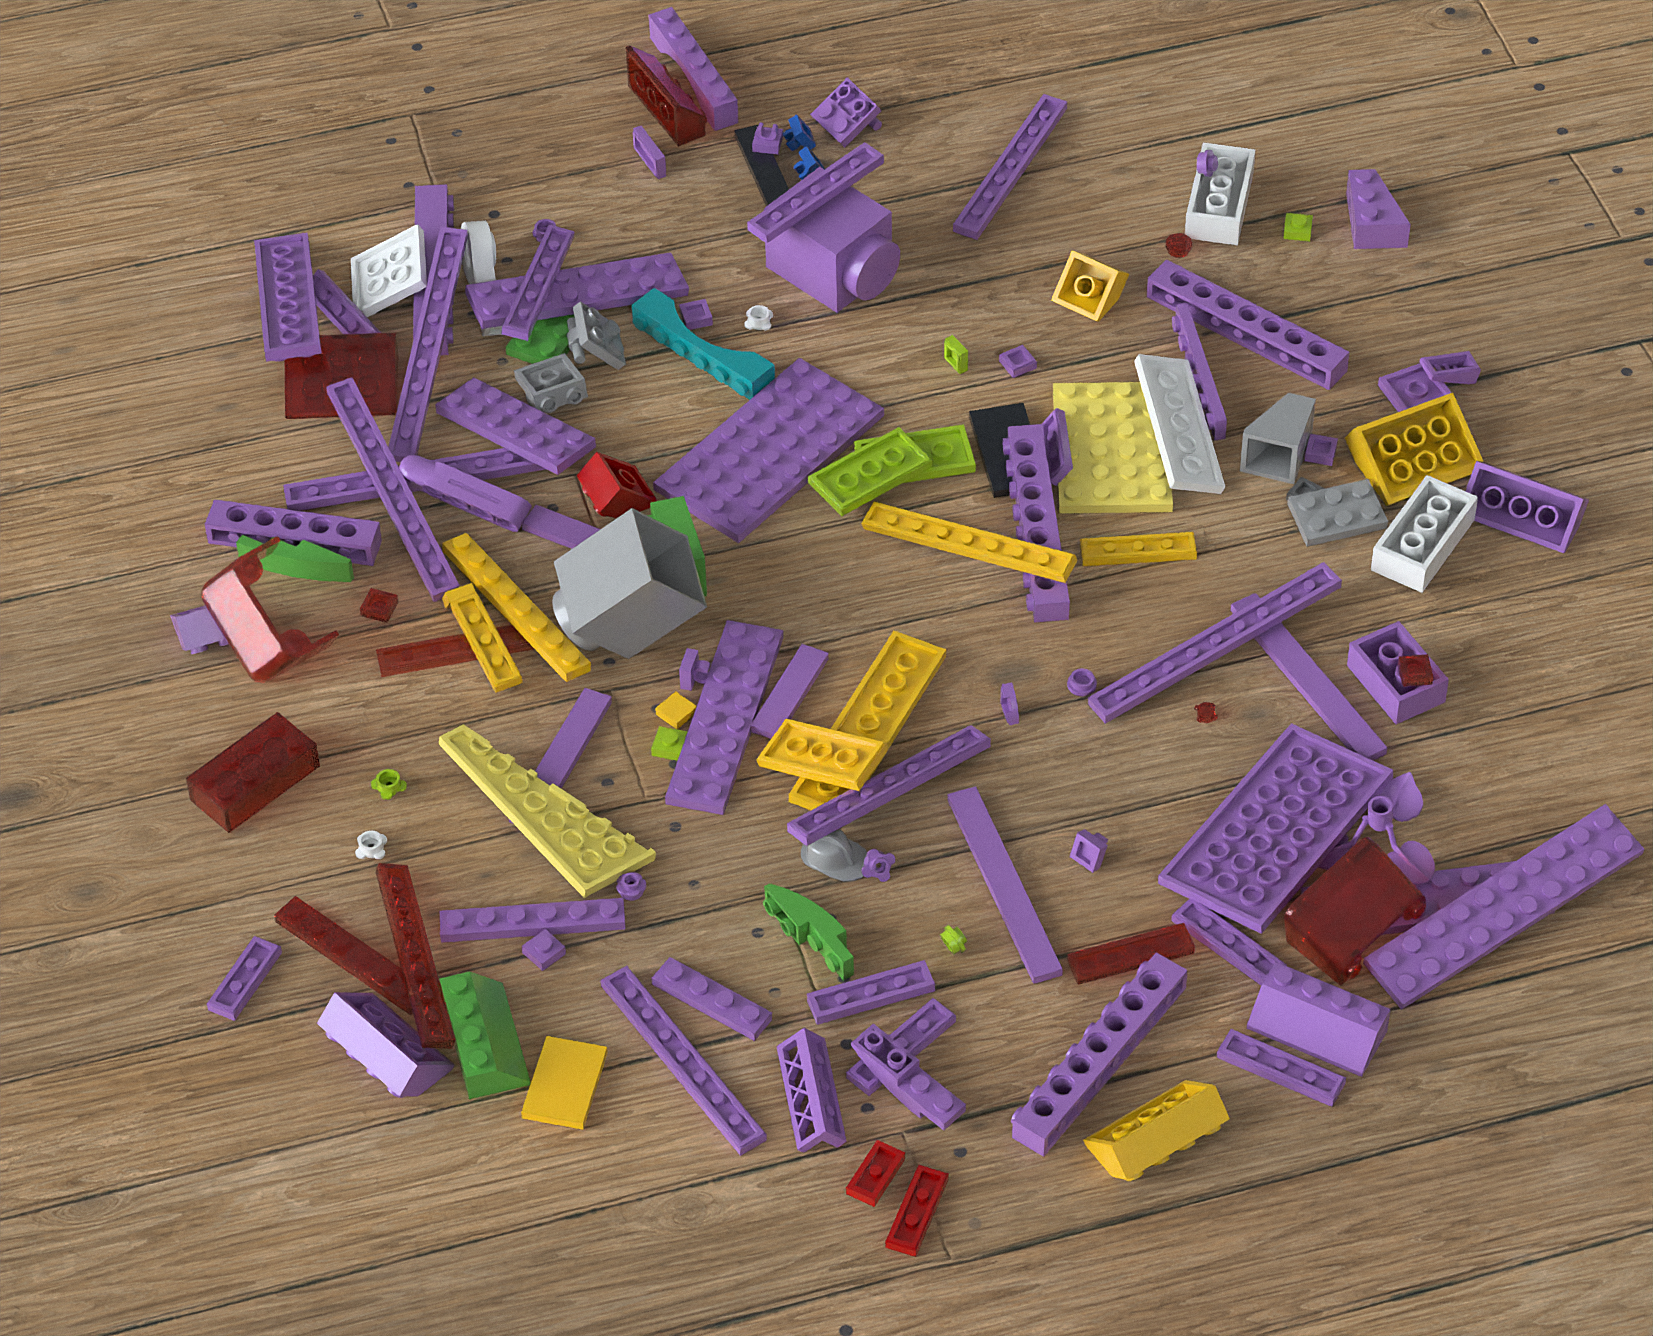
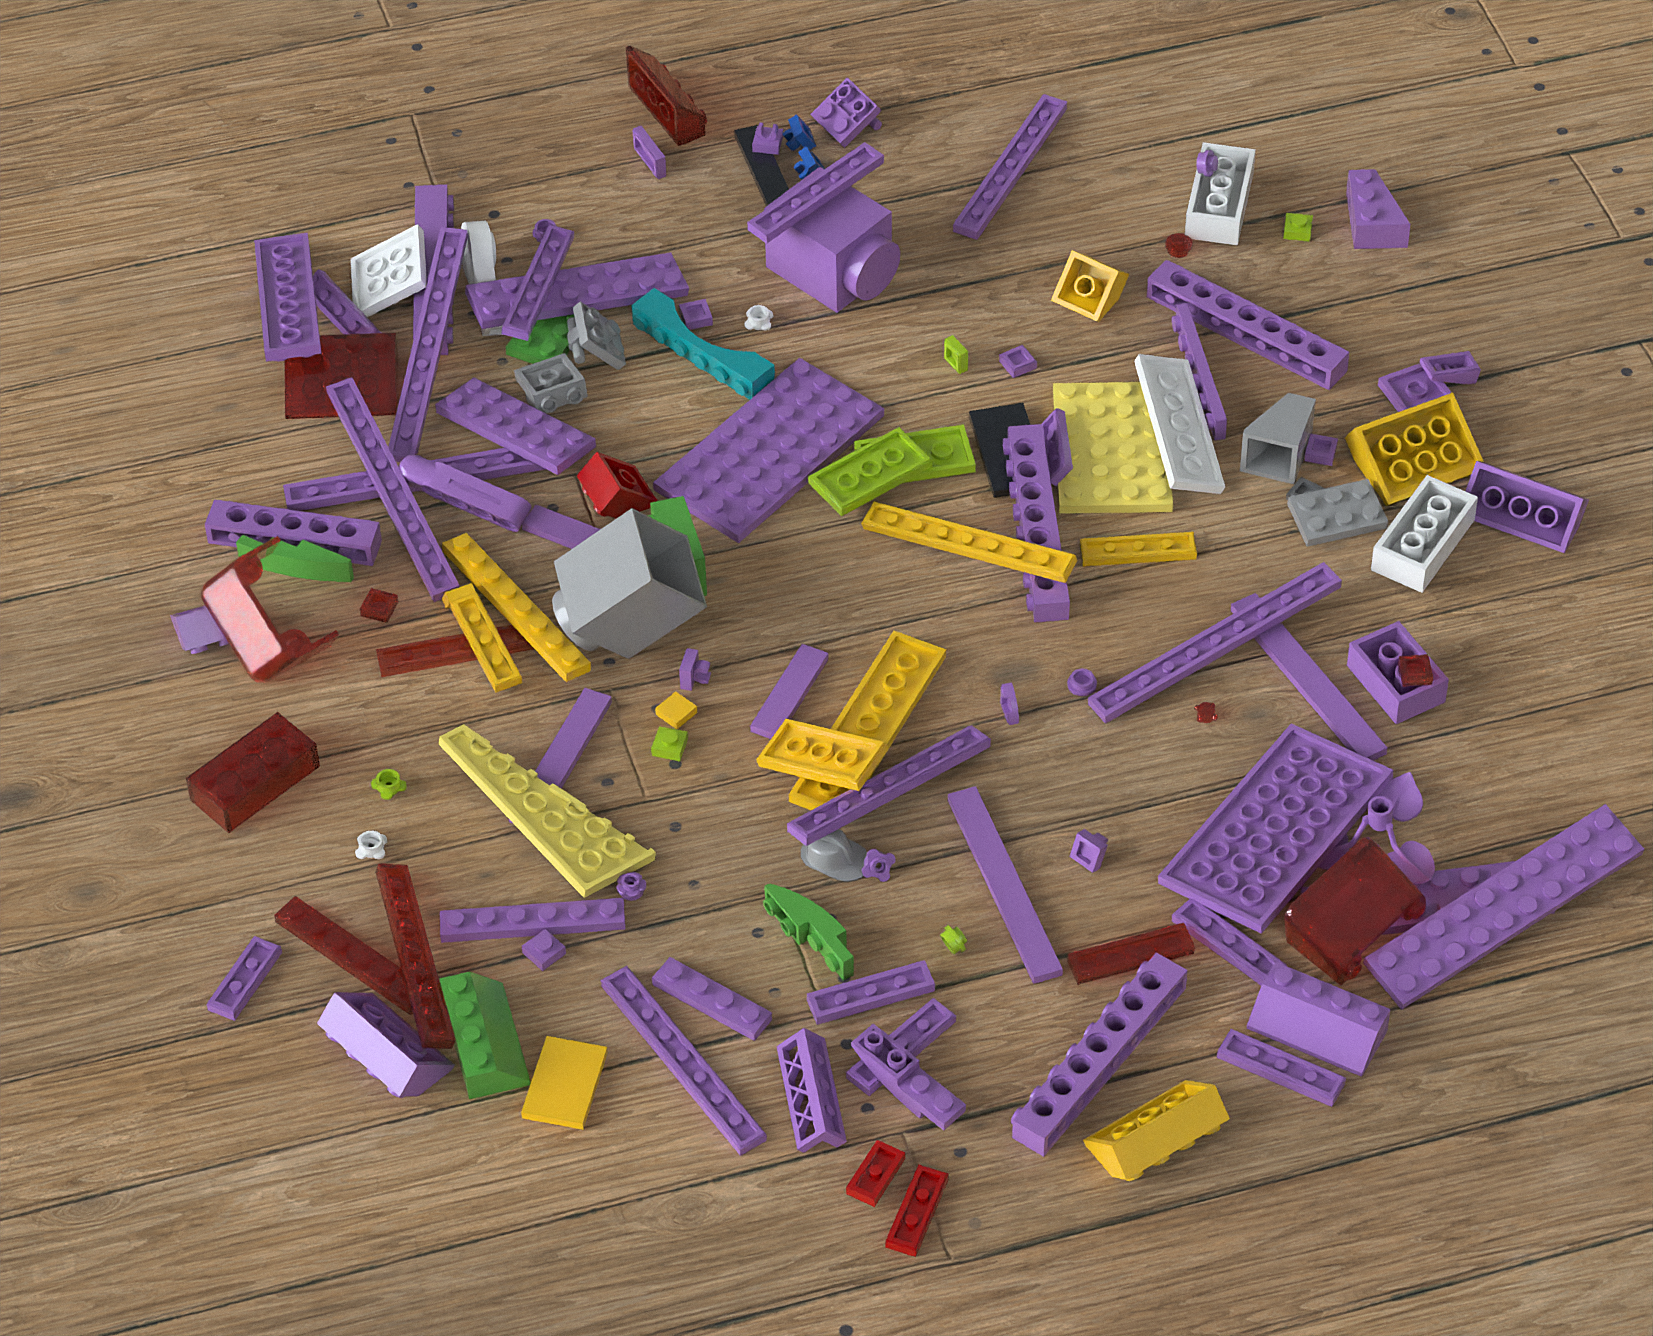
medium lavender arch [649,7,738,131] -> none
medium lavender plate [665,620,783,815] -> none

